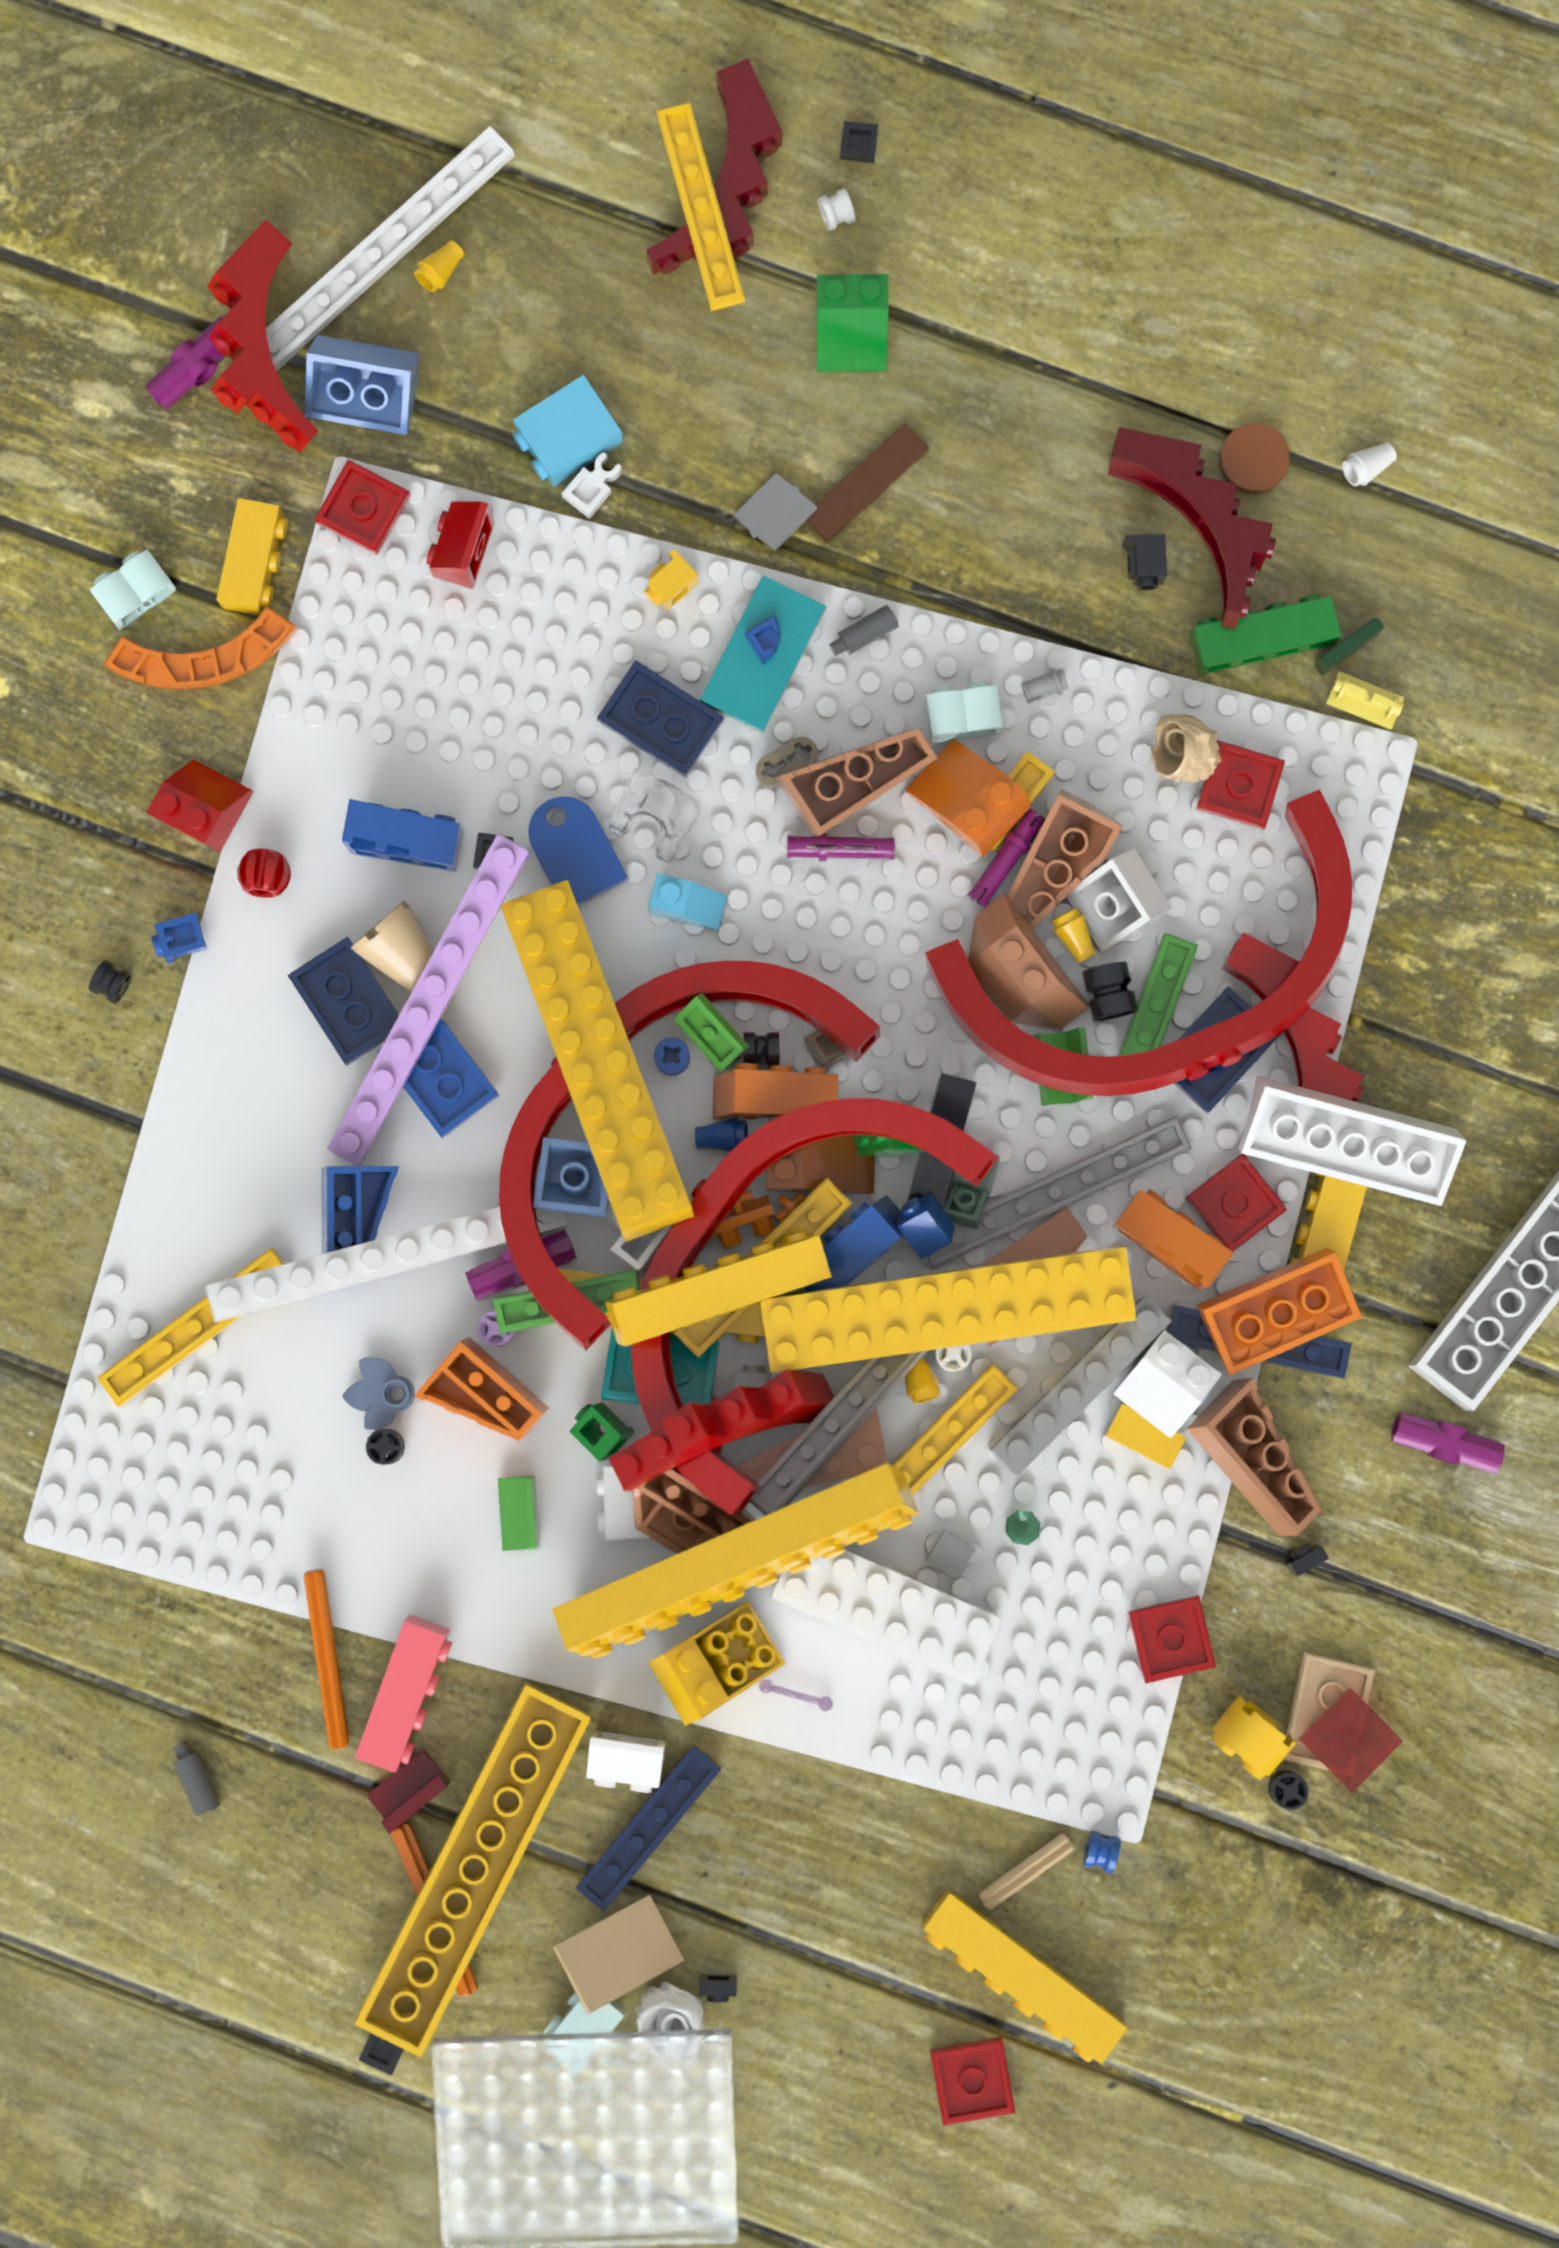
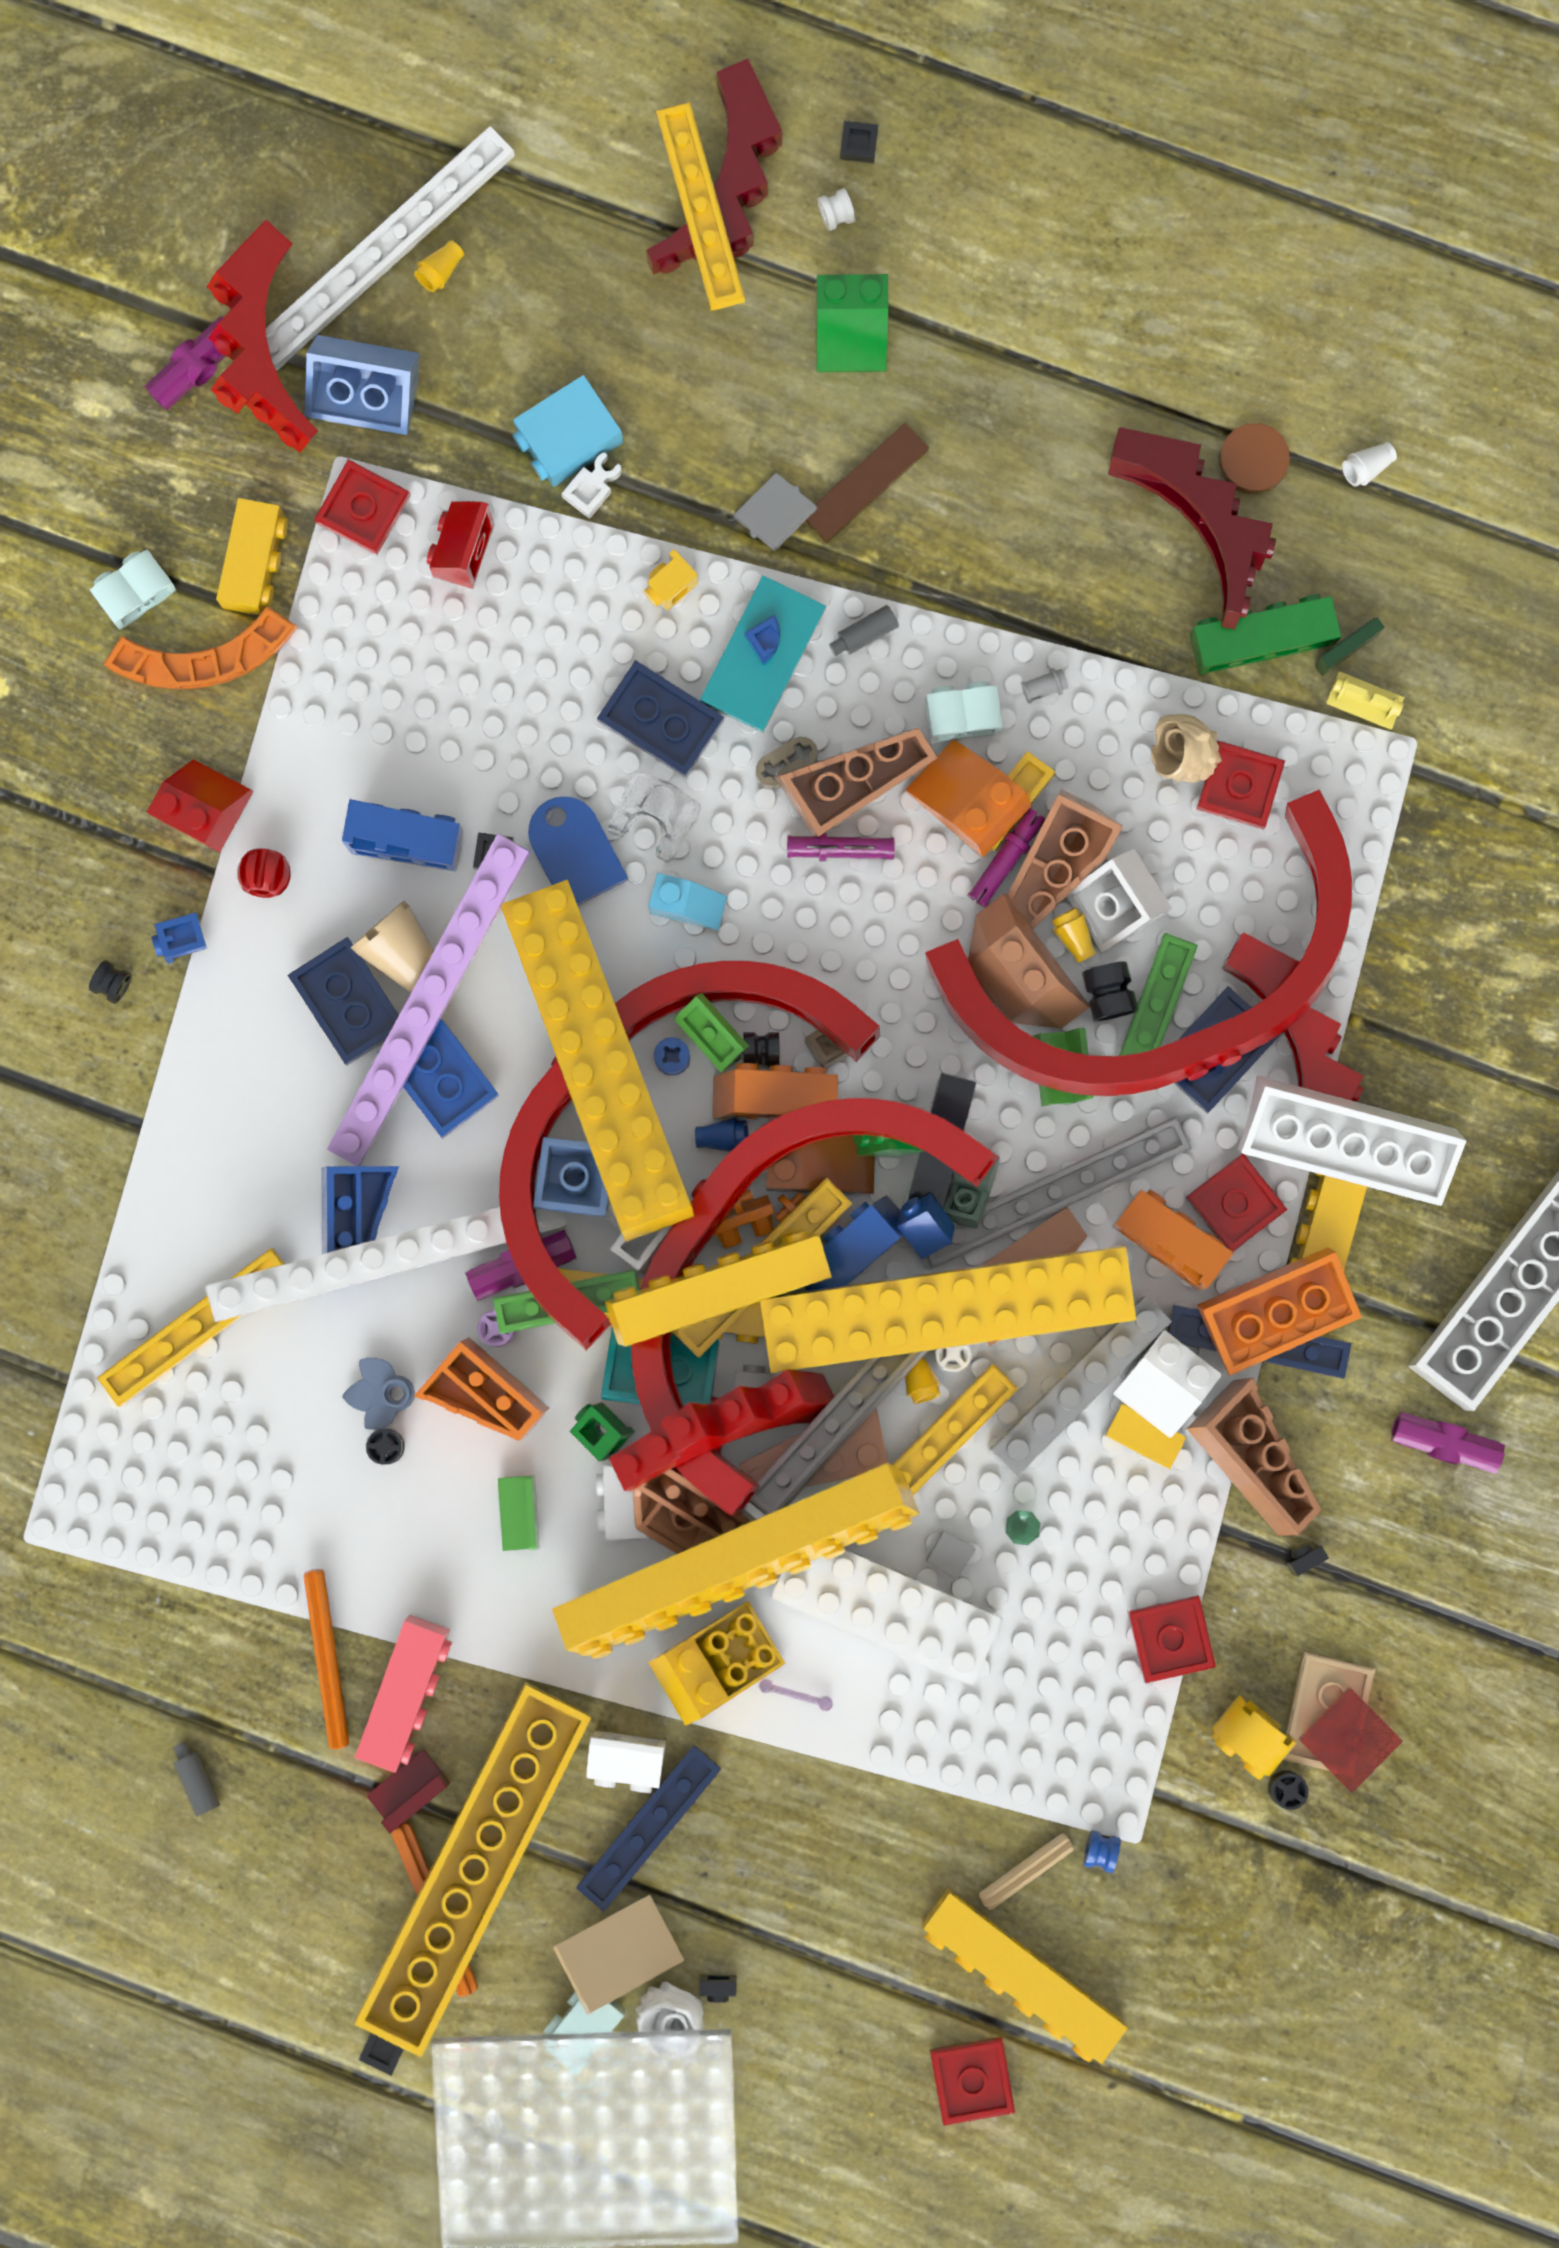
black window [1122,534,1167,590] -> none

